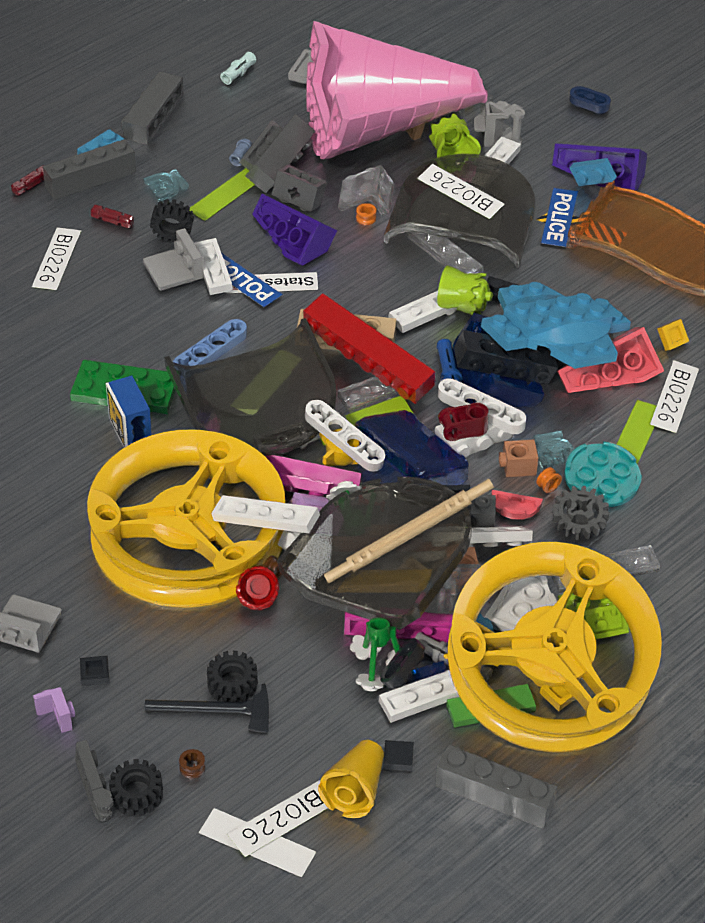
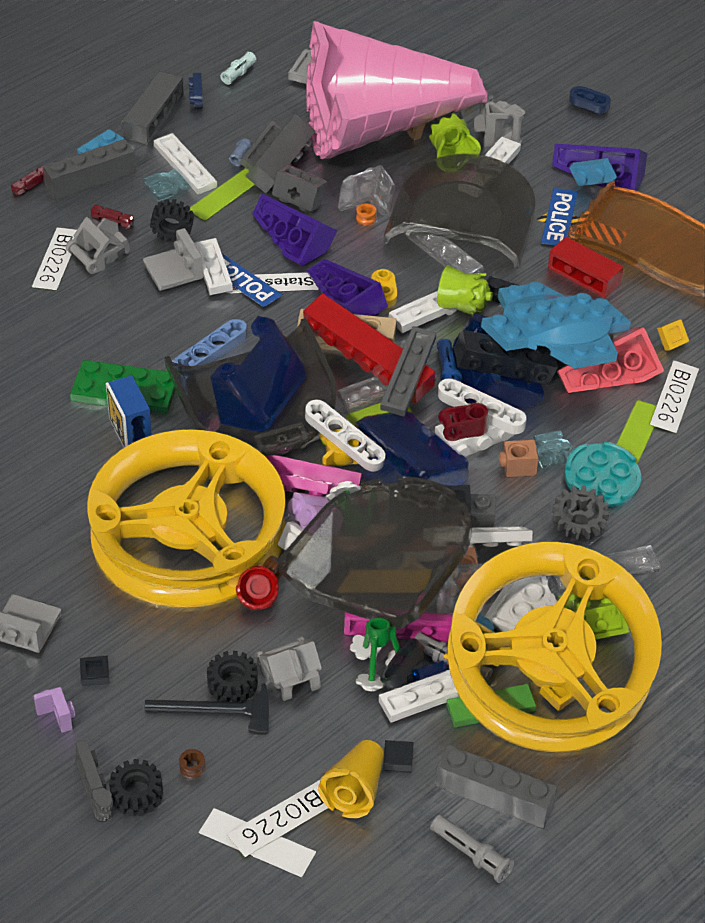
white plate [211,495,320,534] -> none
tan axle [324,478,494,584] -> none
white sticker [417,164,504,219] -> none
coral plate [491,490,543,520] -> none
orange bush [536,467,562,493] -> none
none -> light grey piece [66,217,130,274]
none -> white tile [153,133,217,195]
none -> dark blue plate [189,73,203,108]
none -> clear blue windscreen [210,316,306,432]
none -> light grey piece [255,637,322,701]
none -> dark purple wedge [306,259,388,316]
none -> yellow plate [371,269,397,308]
none -> dark grey plate [380,326,436,417]
none -> light grey pin [430,814,514,883]
none -> red brick [548,237,624,299]

